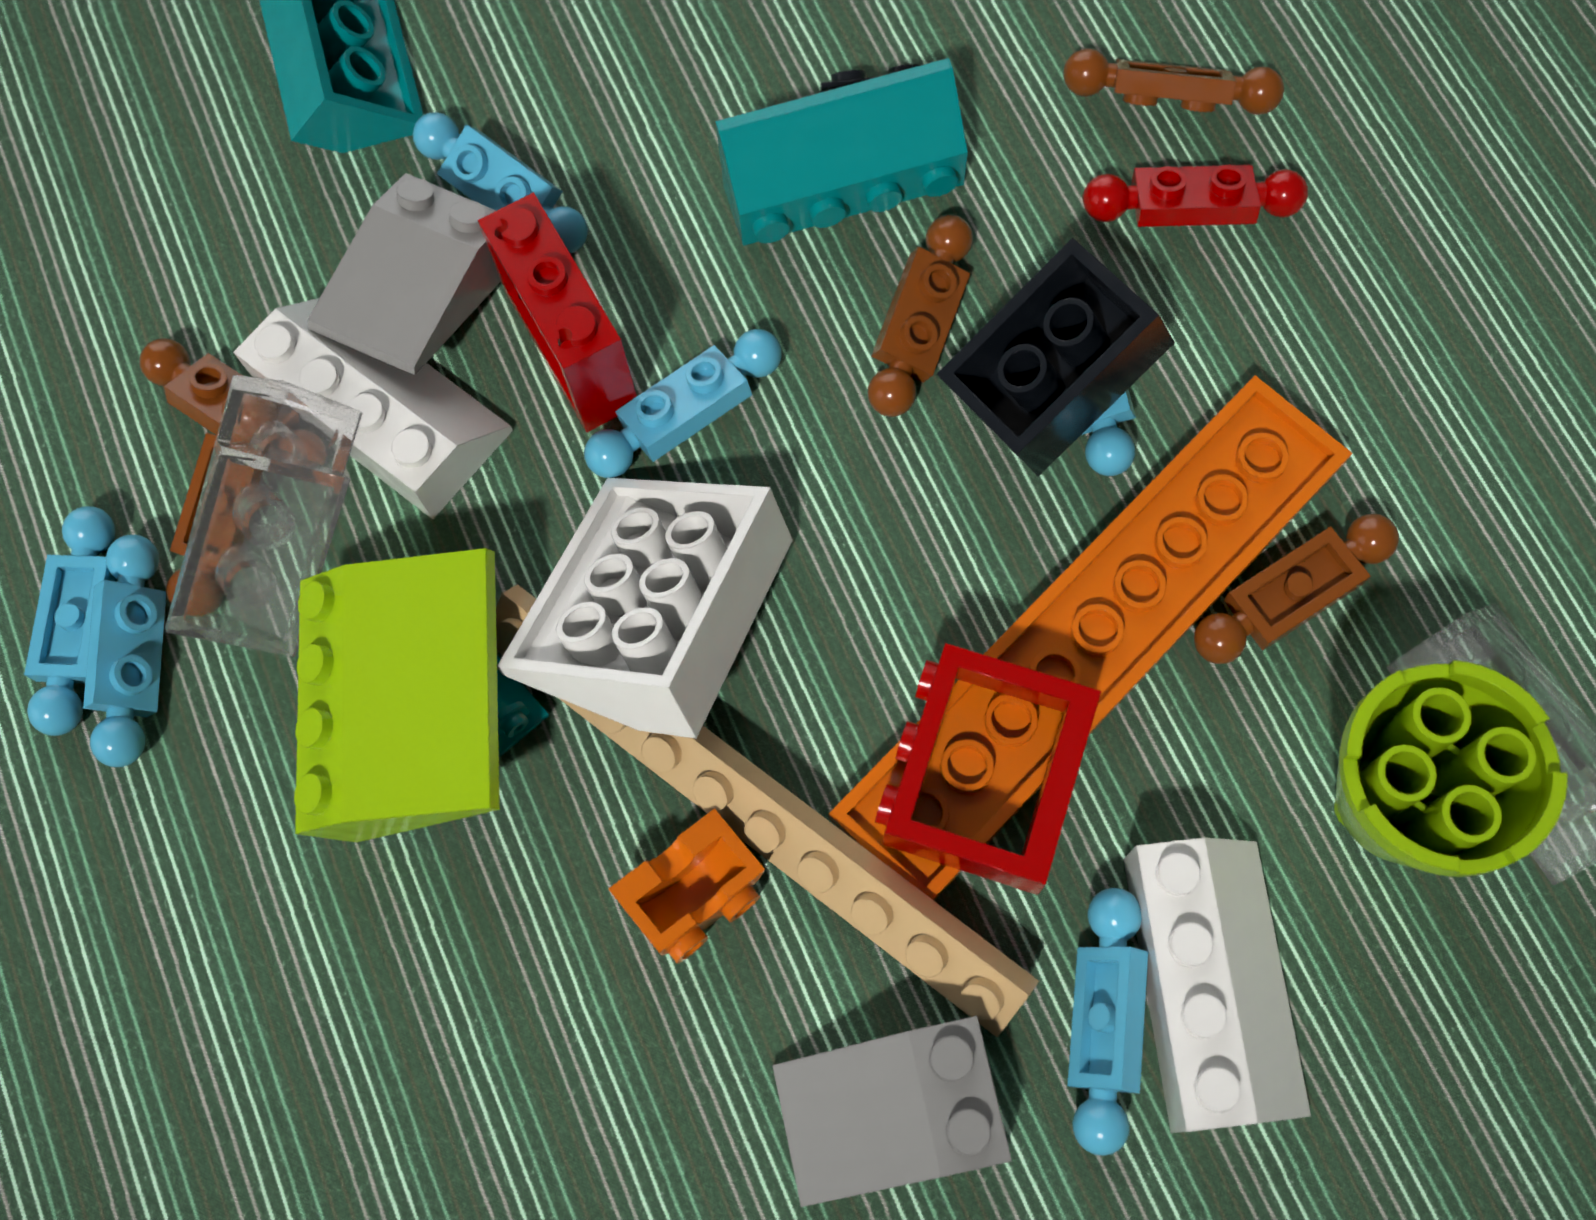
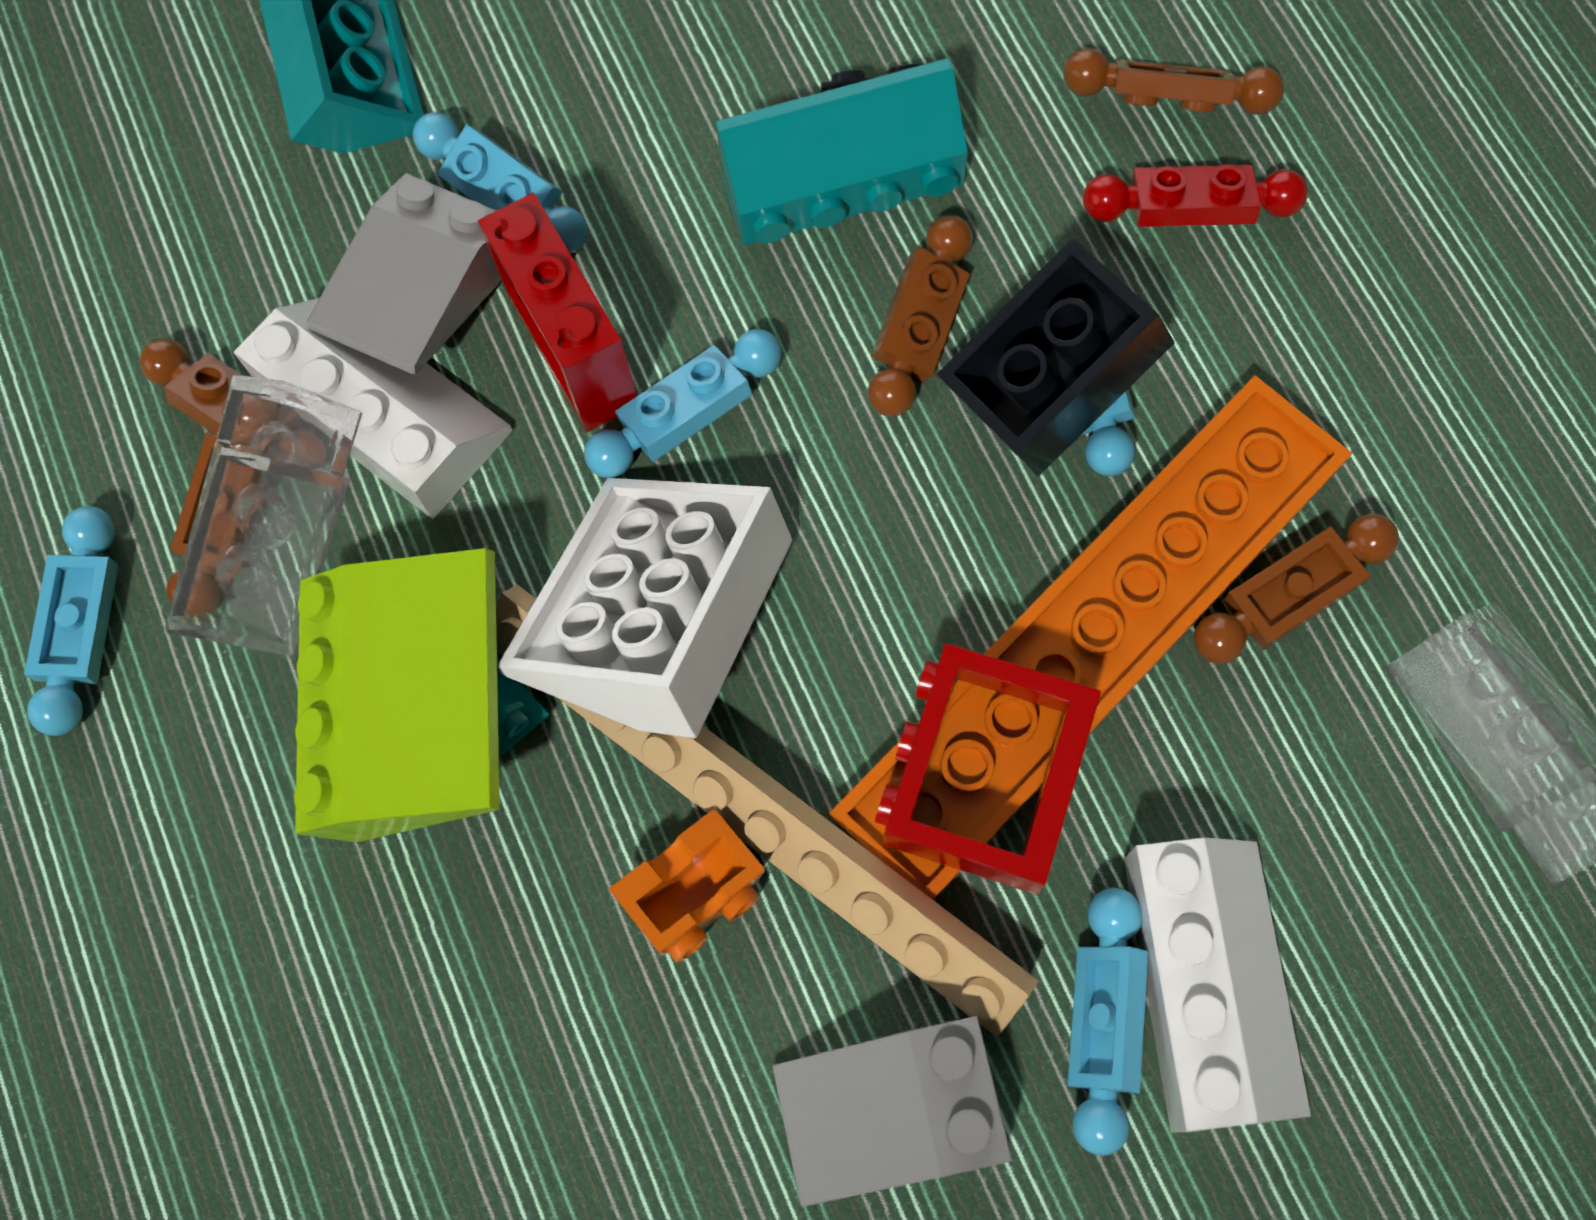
medium azure plate [83,534,166,767] -> none
lime cone [1334,660,1568,877] -> none

